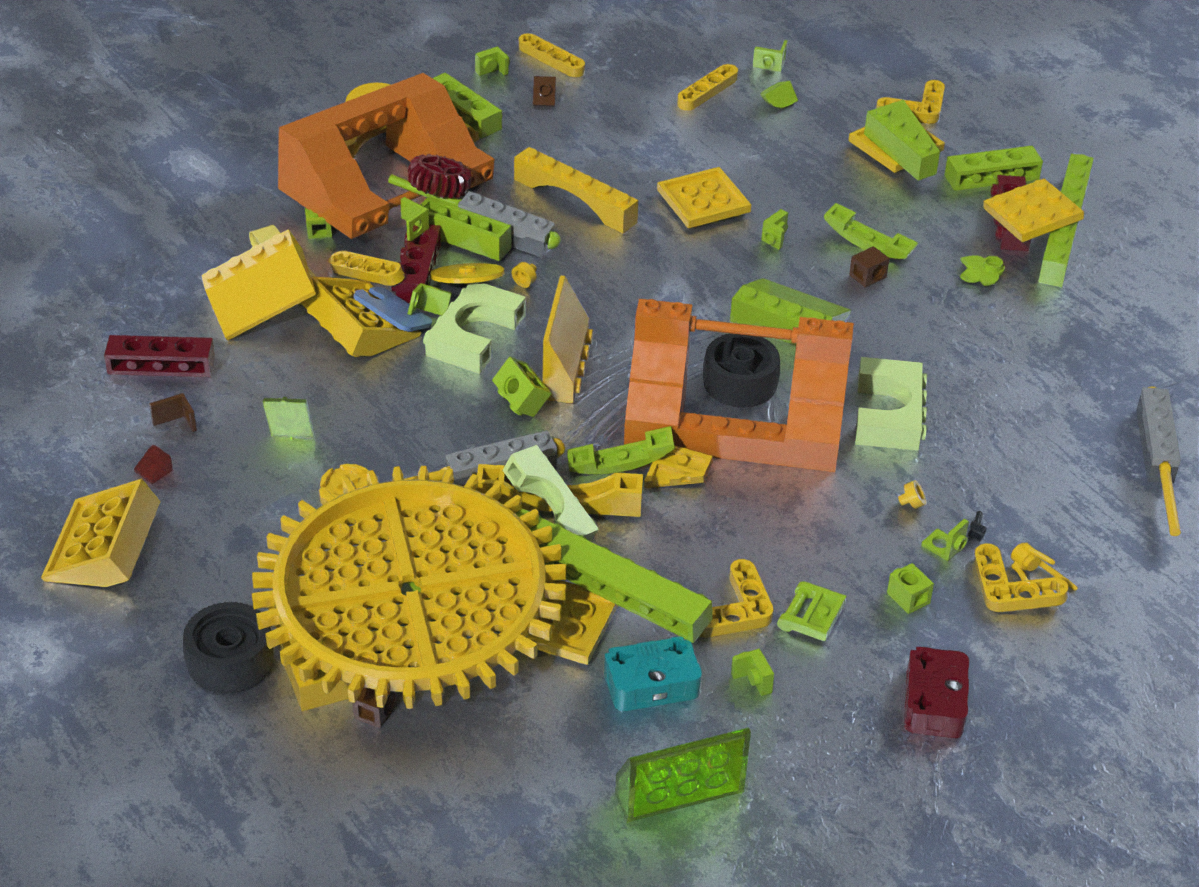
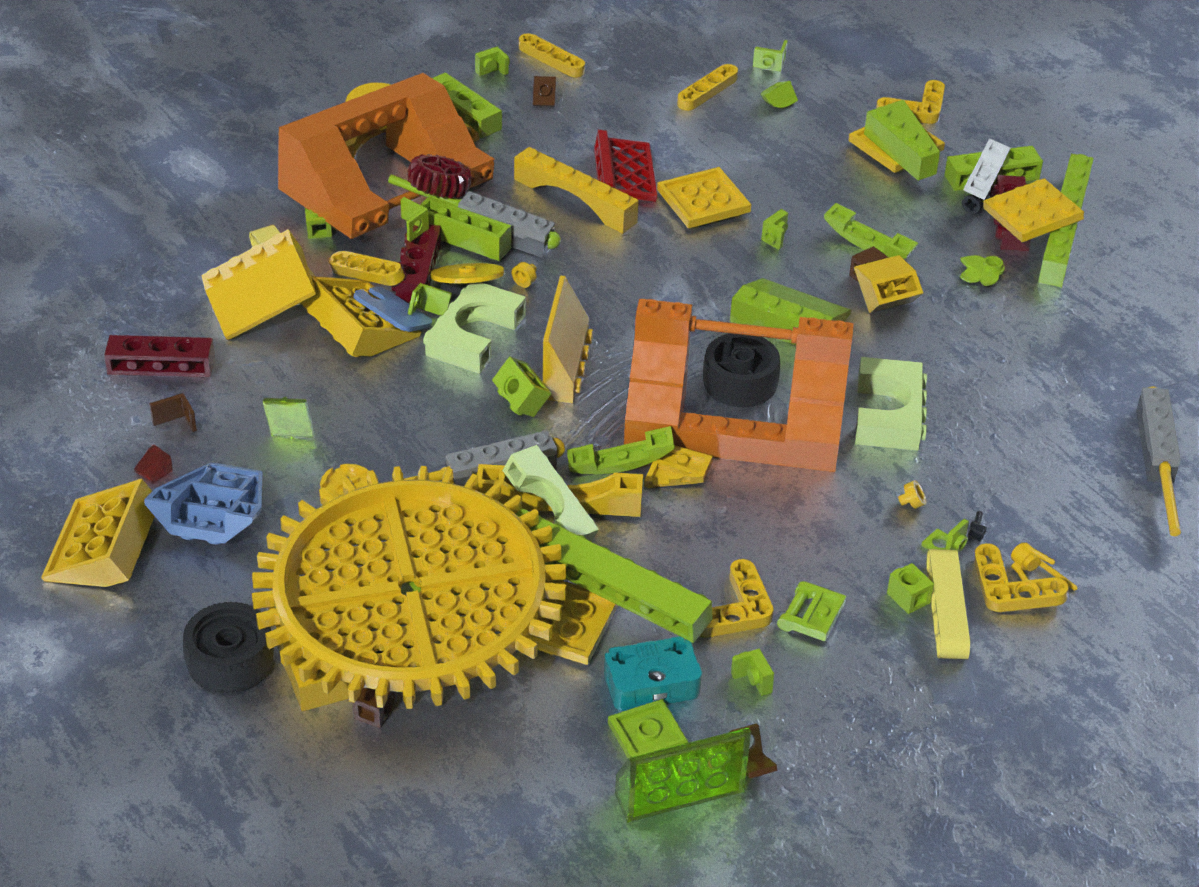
dark red axle [904,646,969,738] -> none
none -> medium blue wedge [144,462,263,544]
none -> red fence [594,129,657,202]
none -> lime tile [608,699,689,767]
none -> reddish brown bracket [729,723,778,778]
none -> yellow slope [854,255,923,313]
none -> light yellow beam [926,549,970,660]
none -> black bush [962,190,992,214]
none -> white slope [963,138,1010,200]

